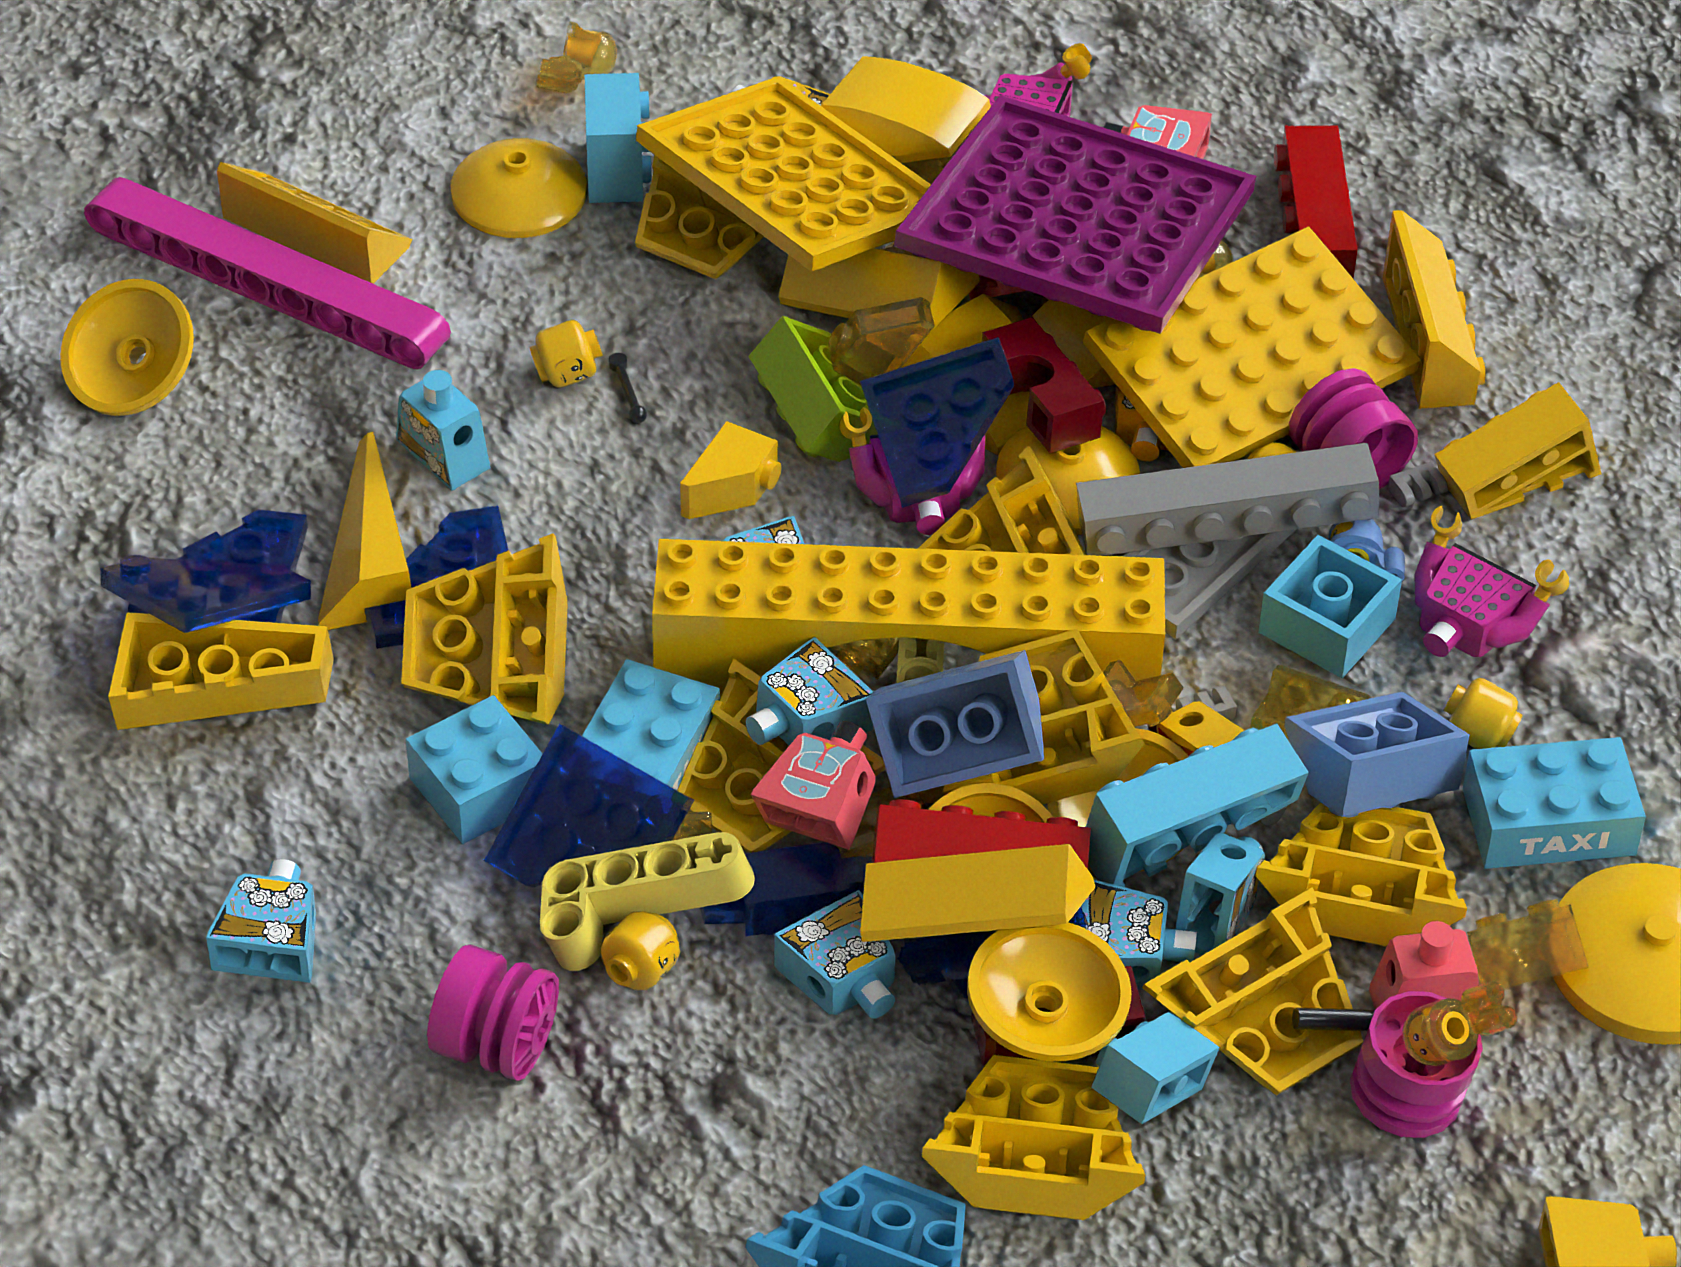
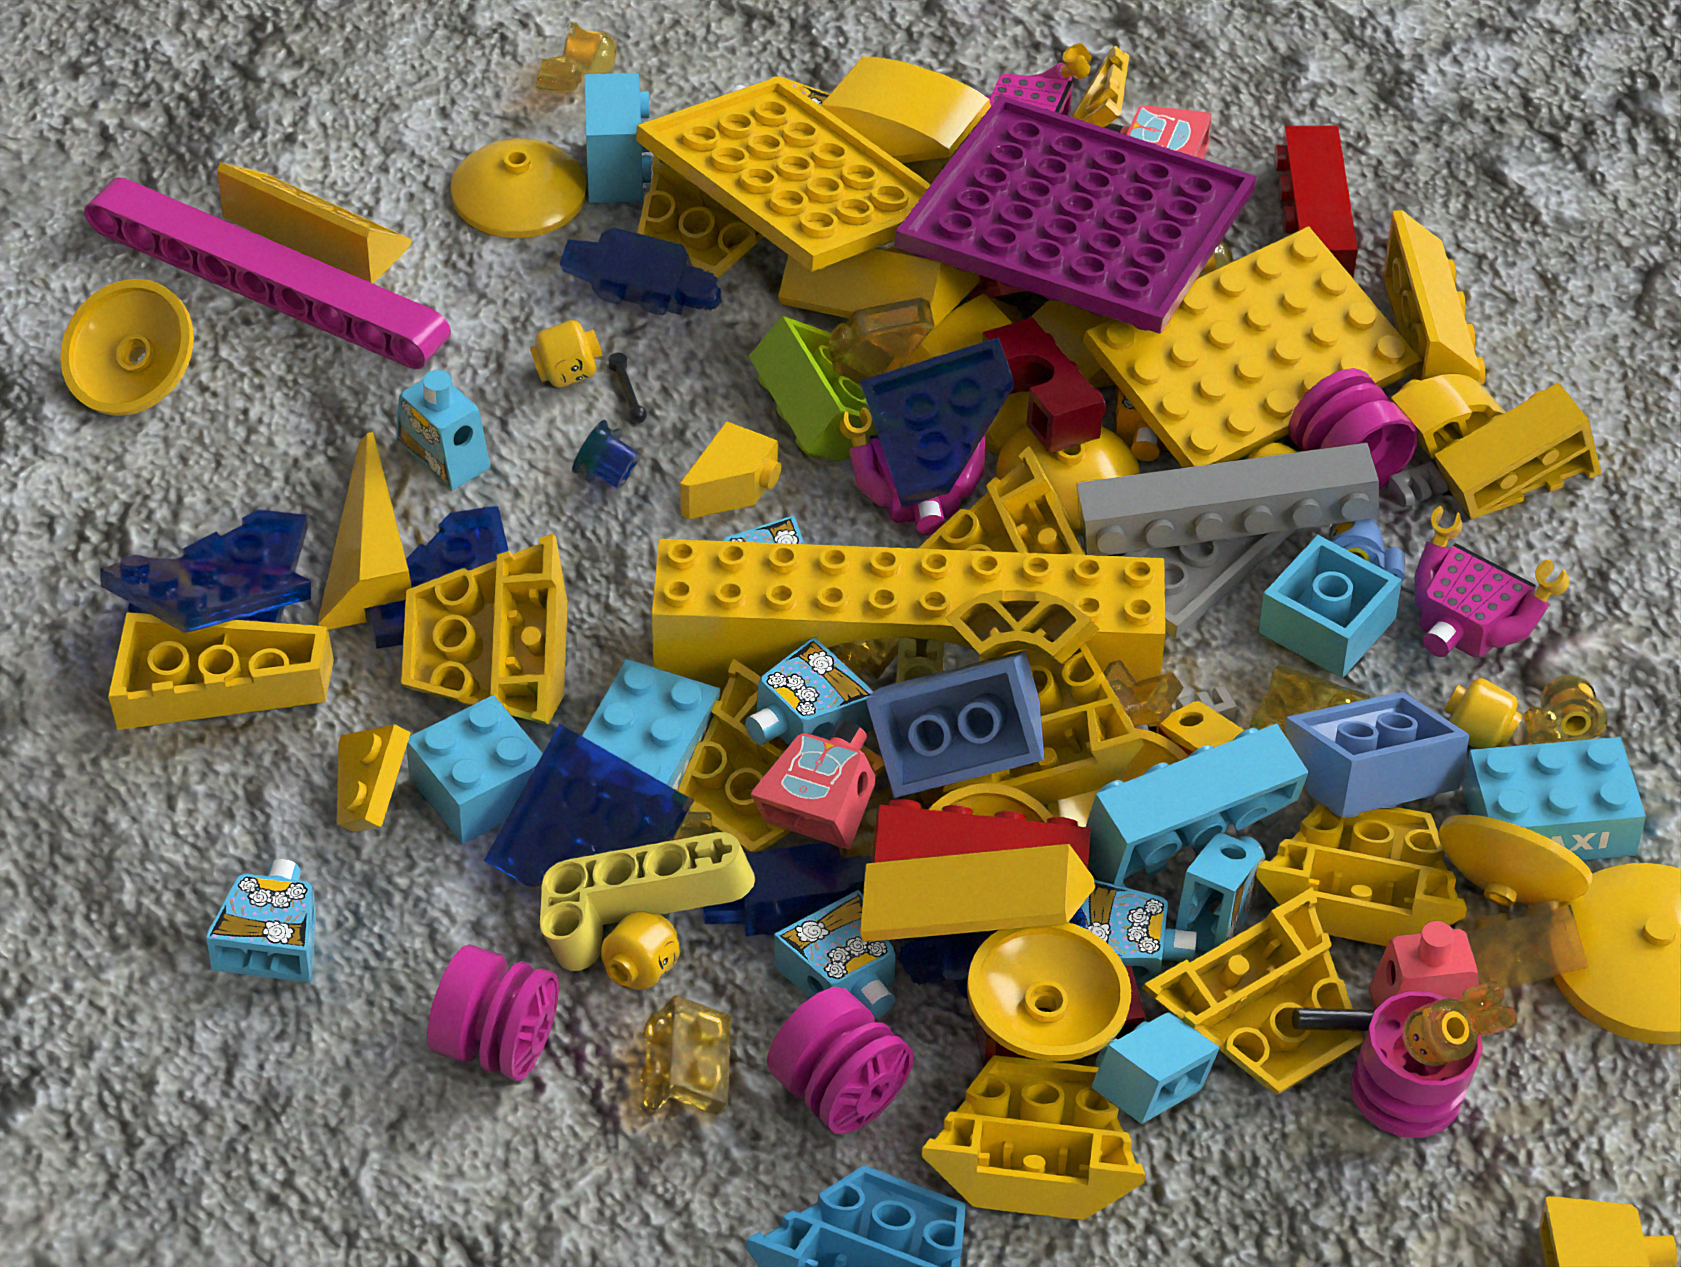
none -> yellow wing [337,724,411,832]
none -> clear blue hinge [560,227,723,315]
none -> clear blue piece [572,419,641,489]
none -> clear yellow bracket [641,995,731,1114]
none -> dark pink wheel [767,987,913,1134]
none -> yellow brick [945,590,1099,664]
none -> yellow wing [1071,45,1129,128]
none -> yellow brick [1391,374,1506,459]
none -> yellow dish [1438,815,1593,906]
none -> clear yellow piece [1524,674,1608,745]

